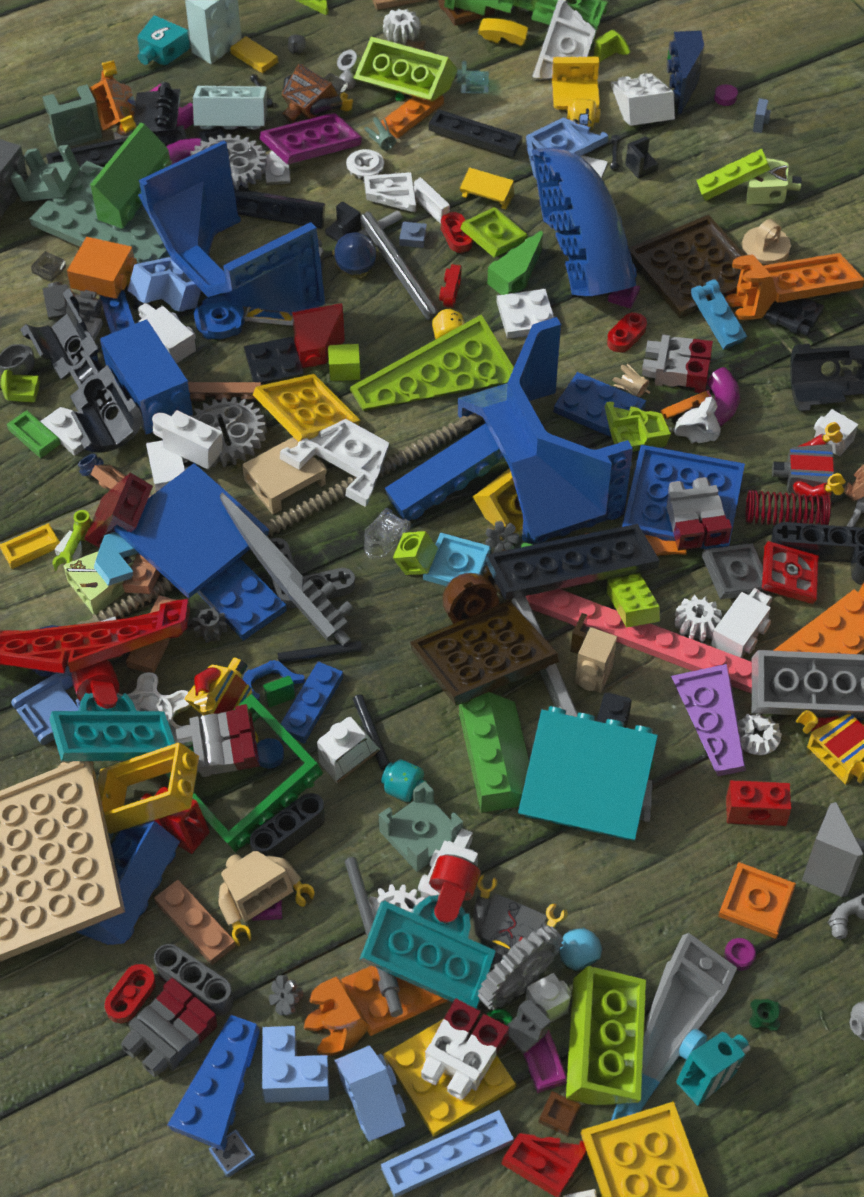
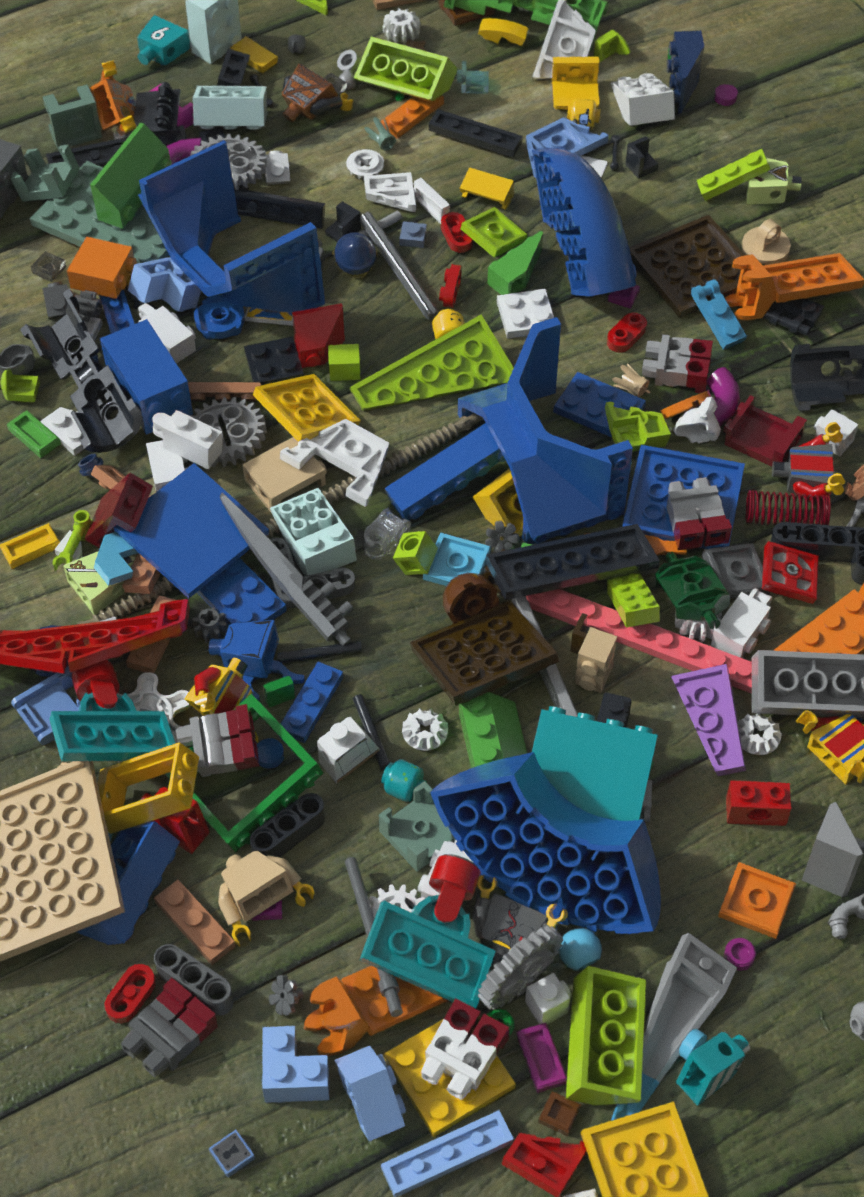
blue wing [167,1015,260,1151] -> none
magenta tile [260,113,362,165] -> none
dark grey bracket [507,998,551,1053] -> none
dark green plate [749,999,781,1032] -> none
sand blue plate [753,99,771,133] -> none
none -> blue torso [209,620,279,678]
none -> black hinge [217,49,250,86]
none -> light aqua slope [270,488,357,576]
none -> white gear [402,708,448,751]
none -> blue brick [430,752,661,934]
none -> dark green plate [655,551,730,630]
none -> dark red panel [723,395,807,467]

